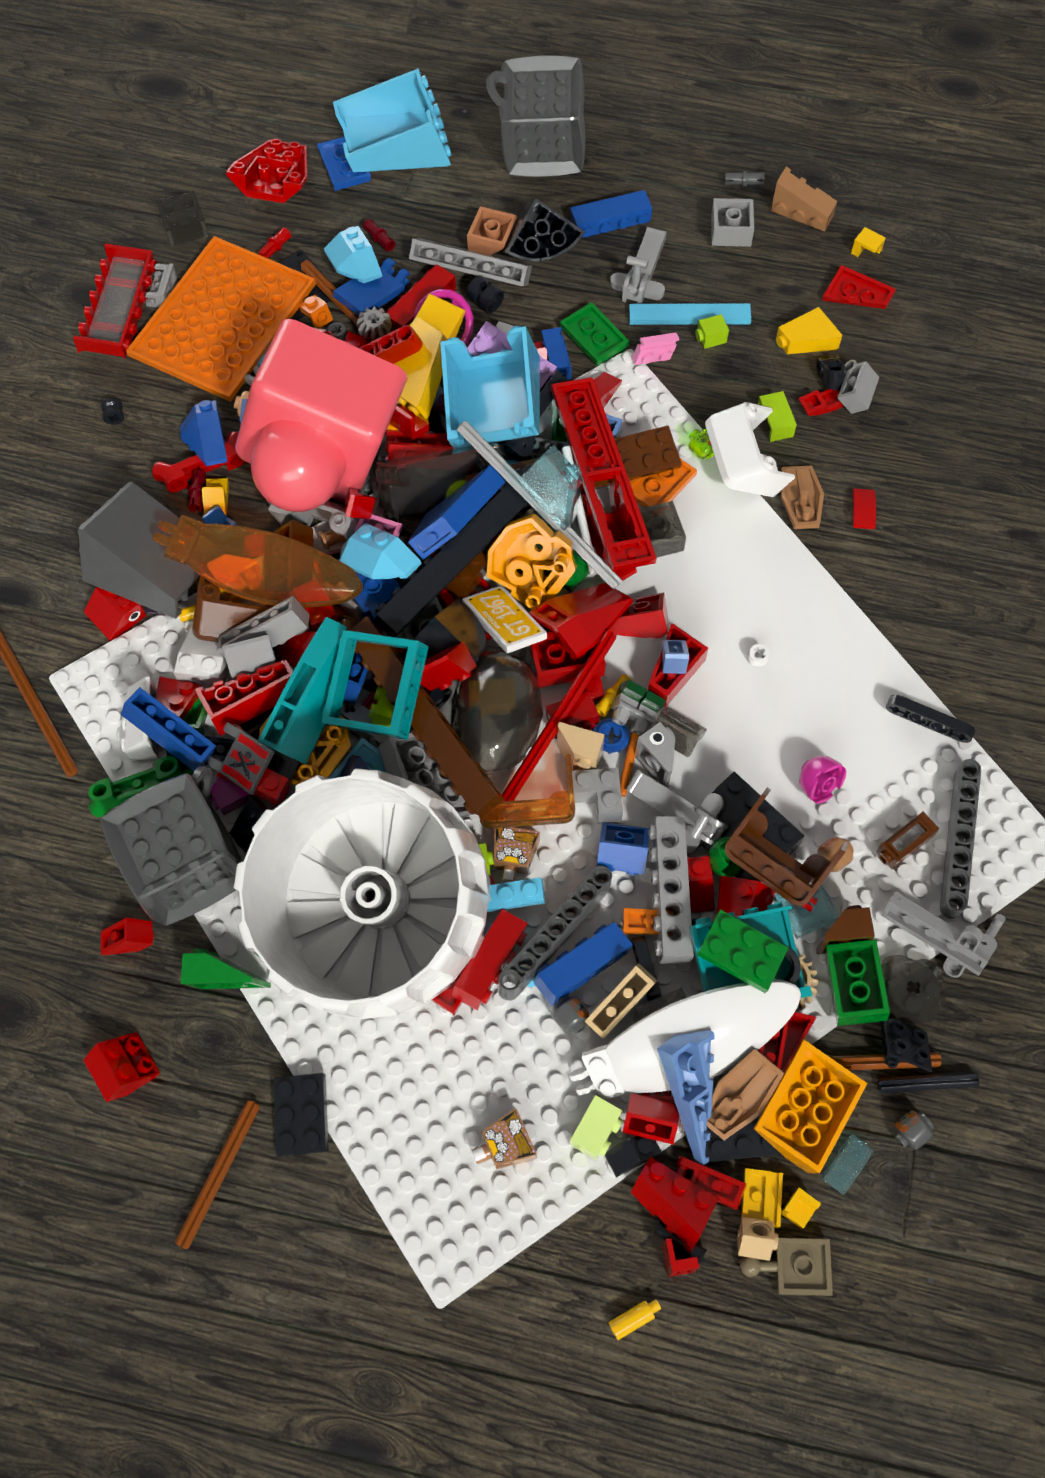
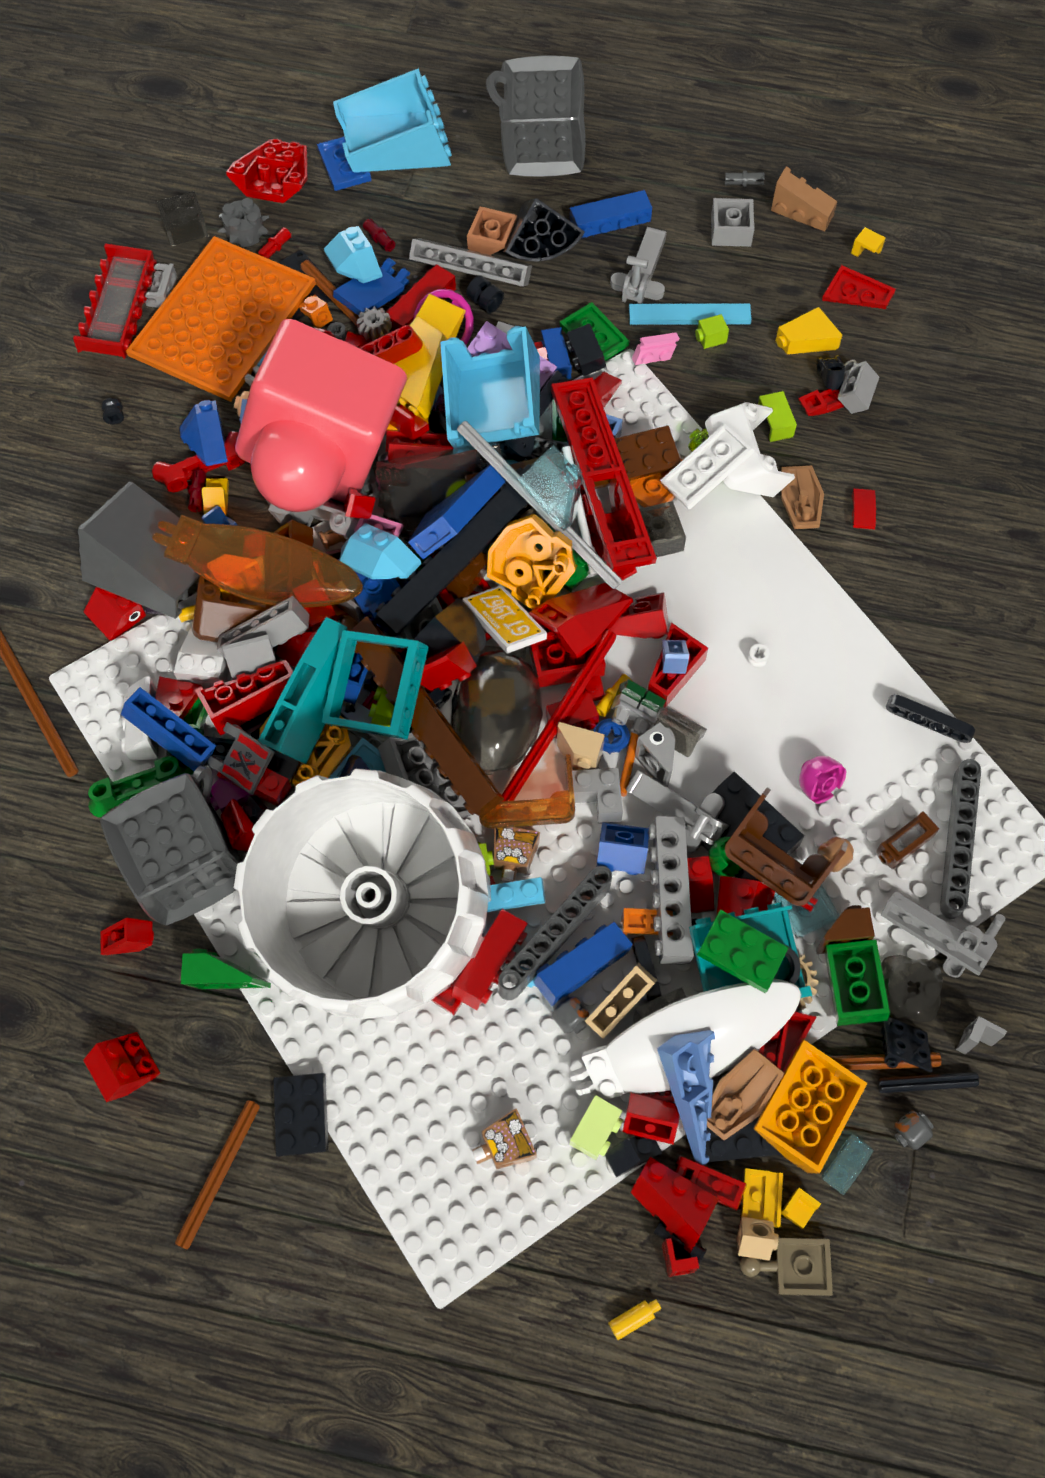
none -> dark grey brick [217,198,269,247]
none -> red slope [221,799,255,851]
none -> black brick [566,323,606,376]
none -> white tile [660,423,754,510]
none -> light grey panel [956,1016,1007,1054]

